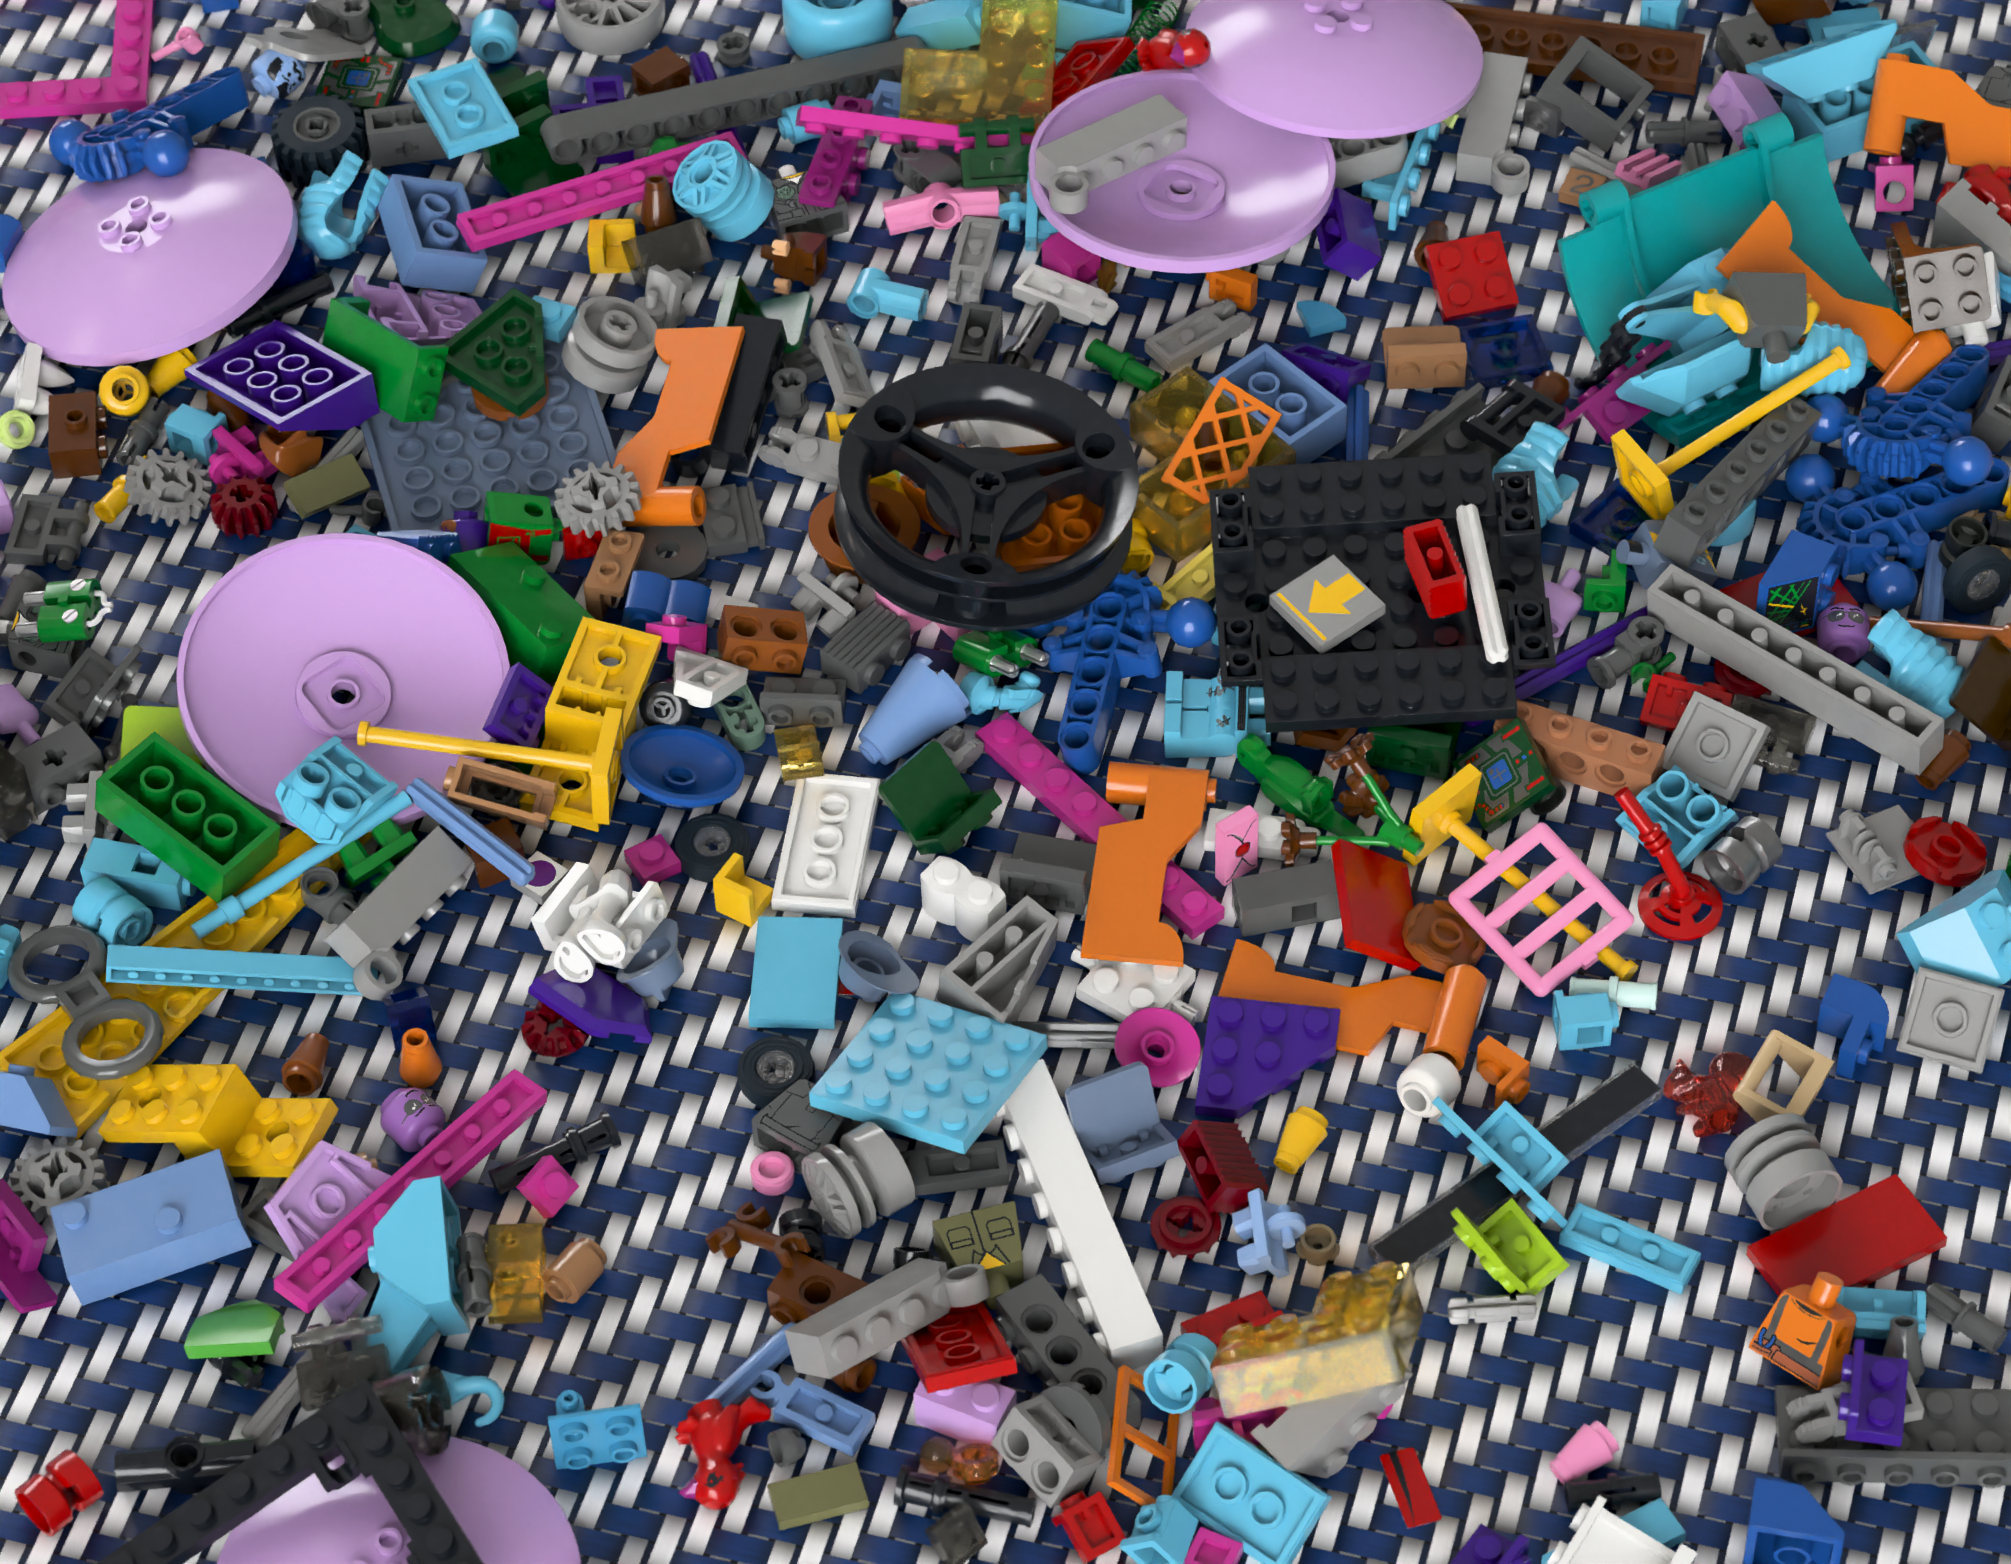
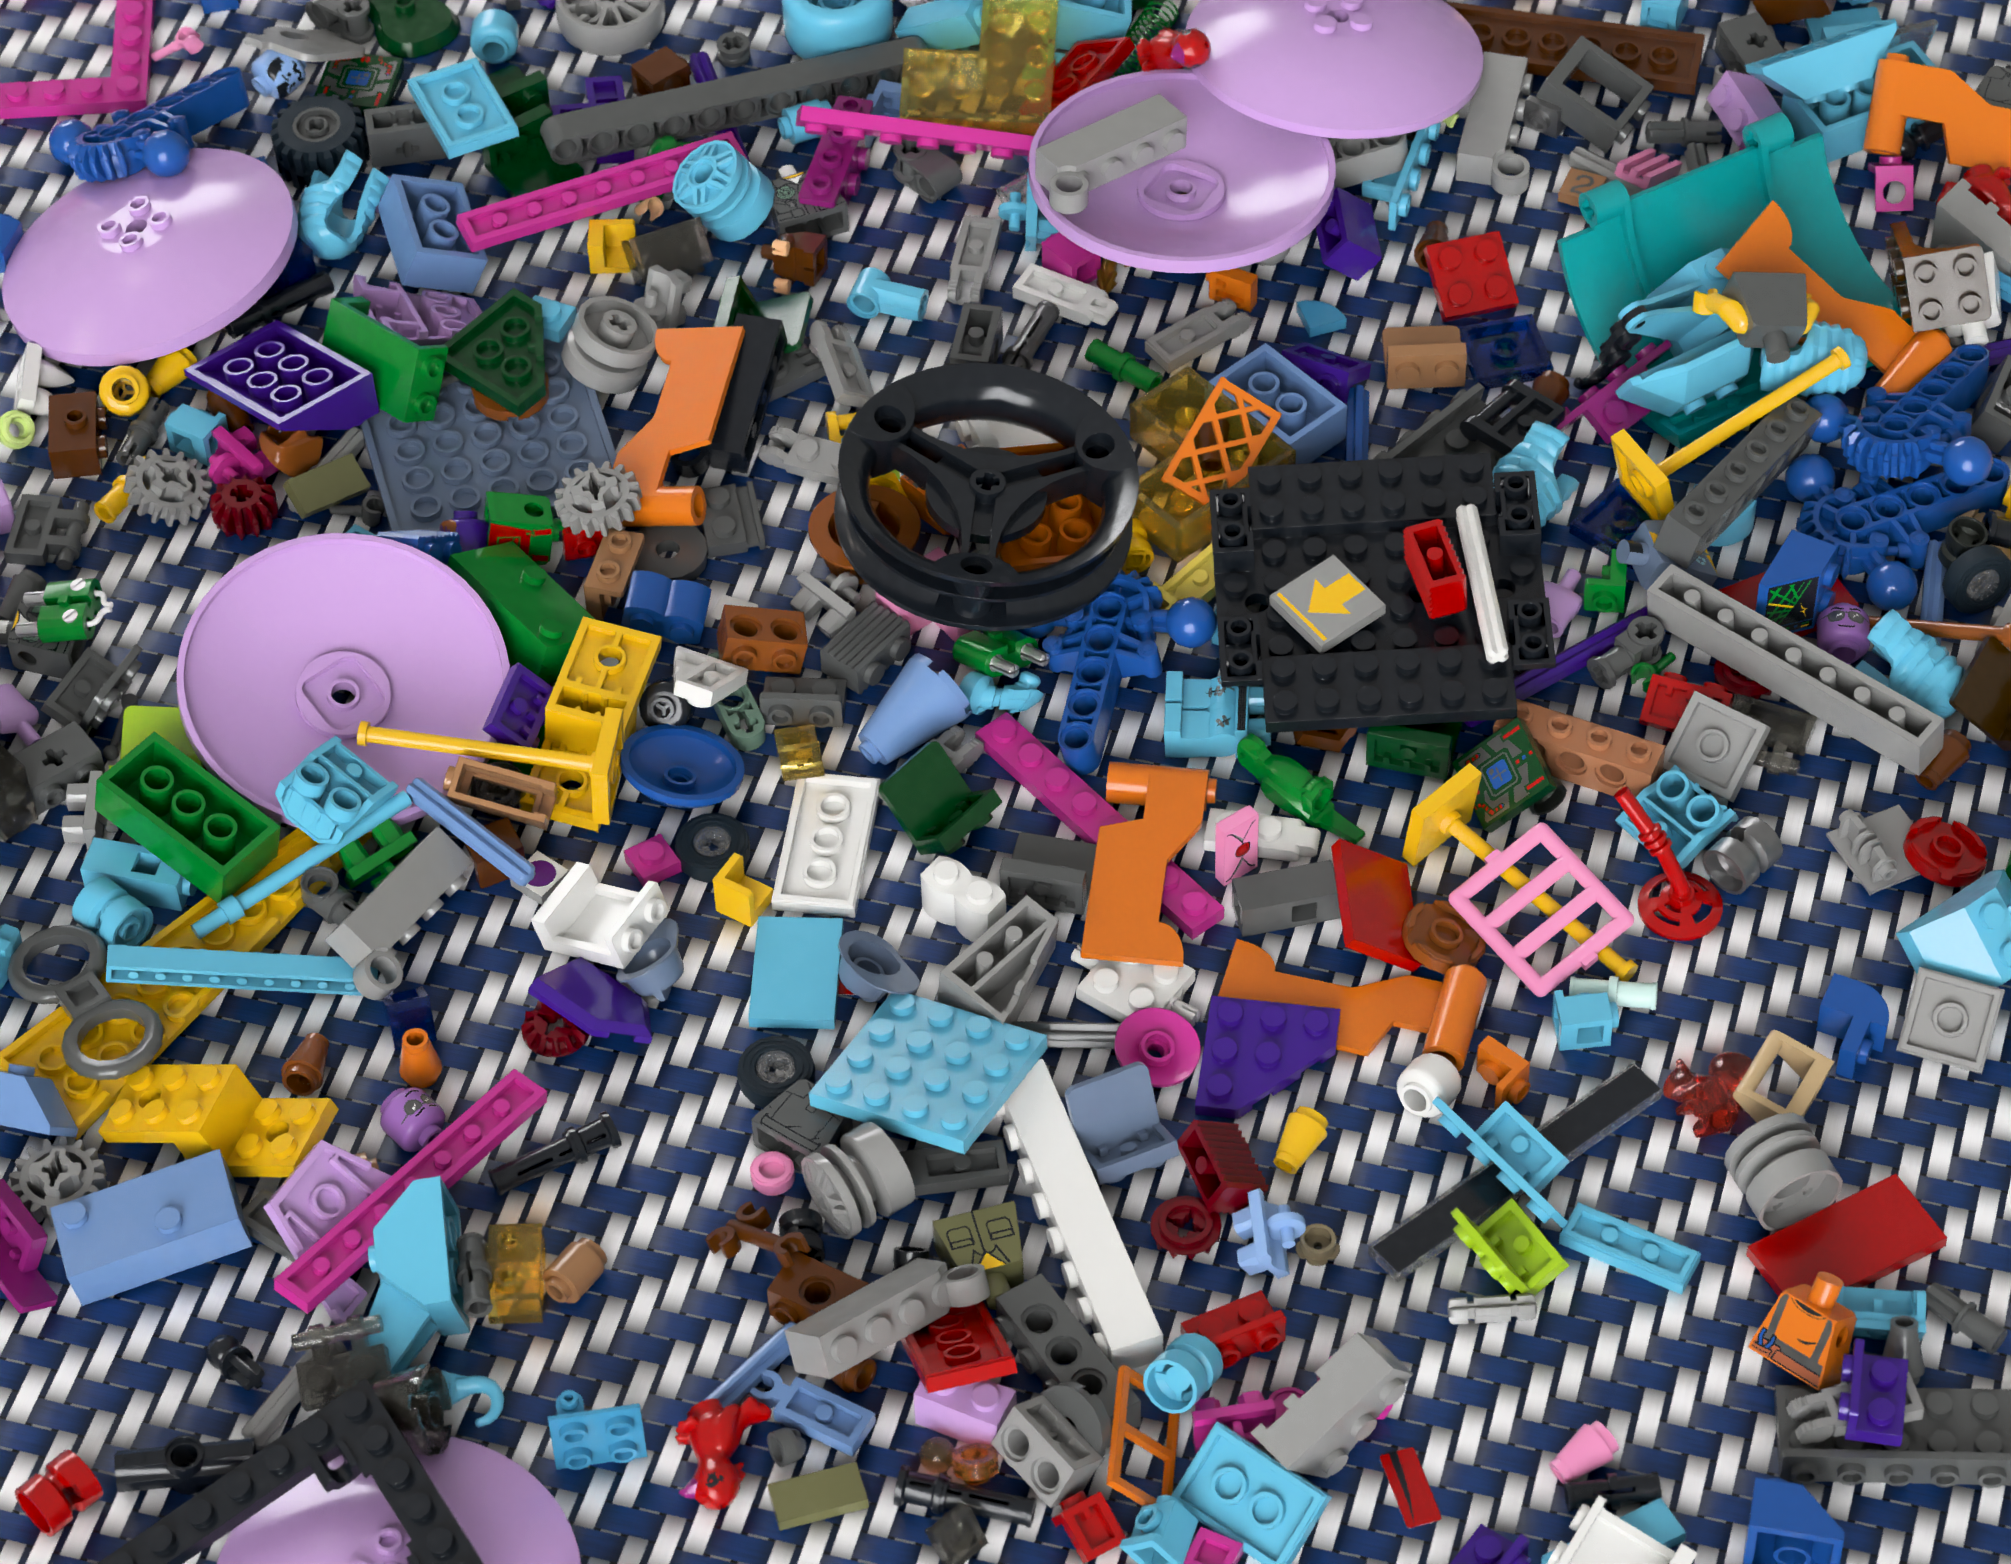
bright green slope [184,1299,286,1359] -> none
dark pink plate [517,1155,579,1219] -> none
white piece [554,869,632,983] -> none
reddish brown cone [640,175,678,235] -> none
dark pink bracket [645,614,707,661] -> none
dark grey bush [772,367,809,420] -> none
bright pink piece [882,182,1000,236] -> none
dark green plate [957,114,1035,188] -> none
clear yellow piece [1210,1261,1424,1419] -> none
reddish brown plant [1281,732,1425,868] -> none

